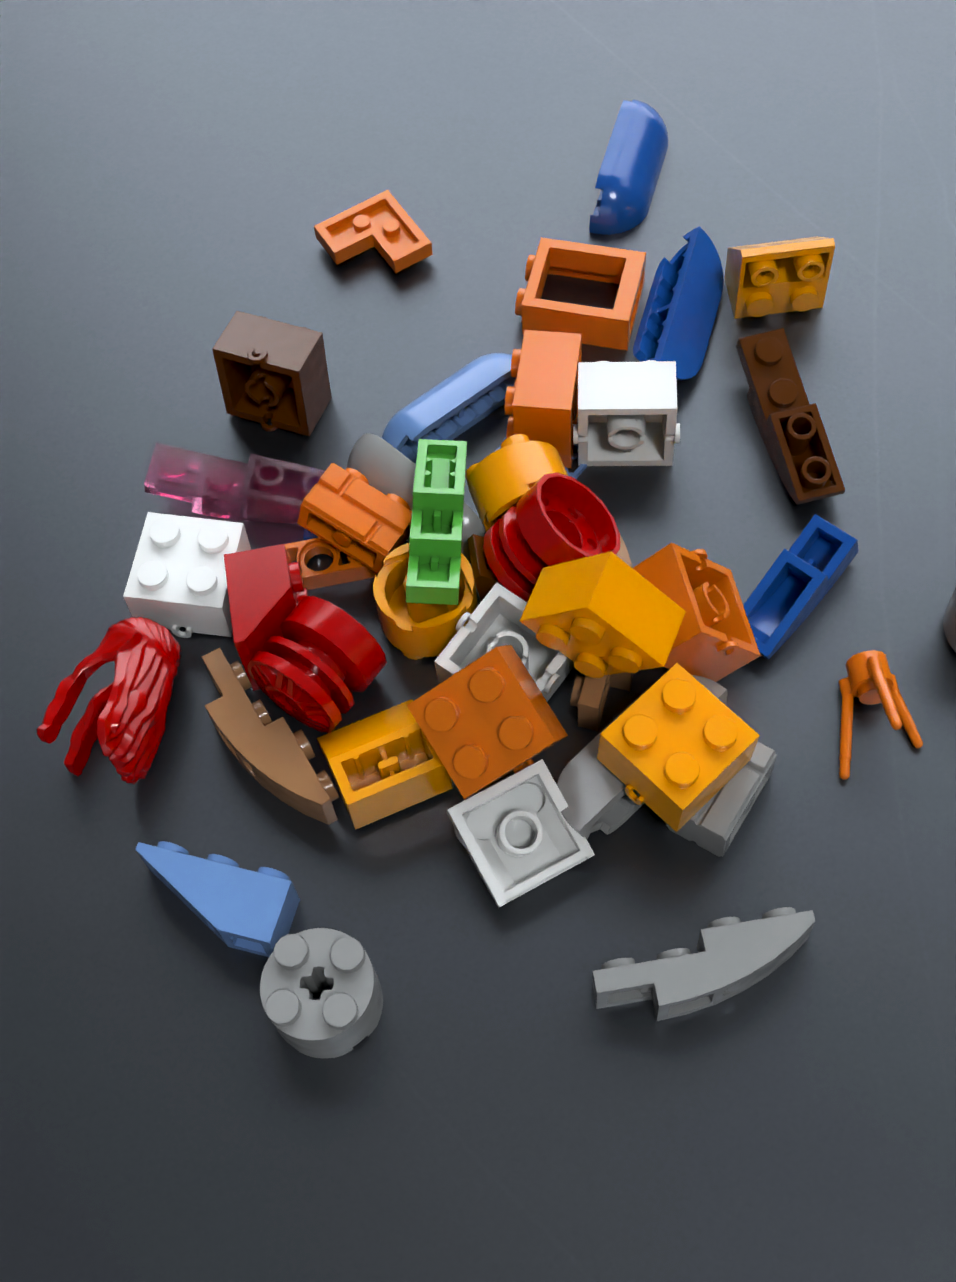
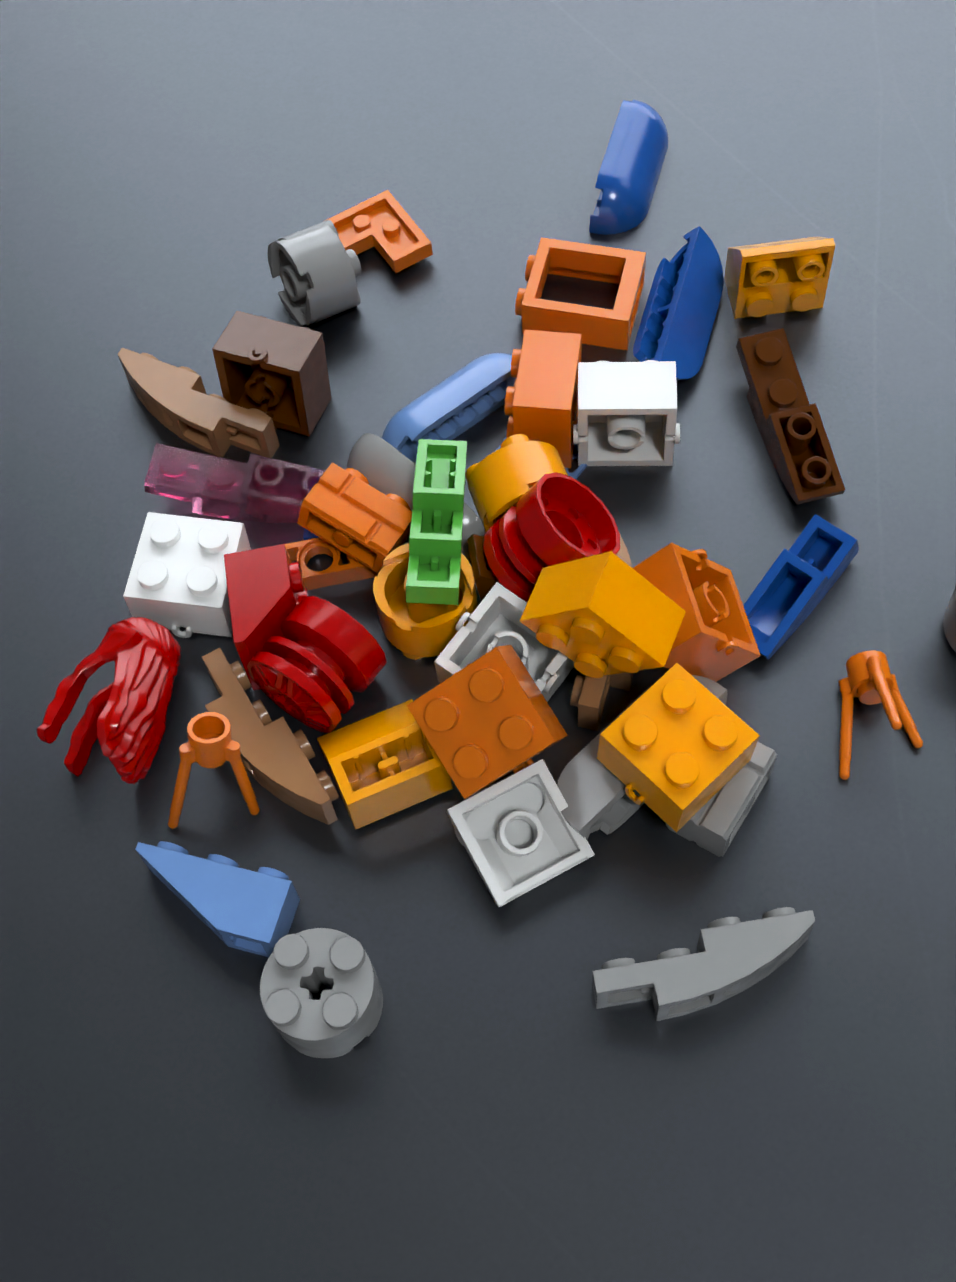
none -> medium nougat slope [118,348,280,459]
none -> orange plant [168,712,260,829]
none -> light grey brick [267,220,362,326]

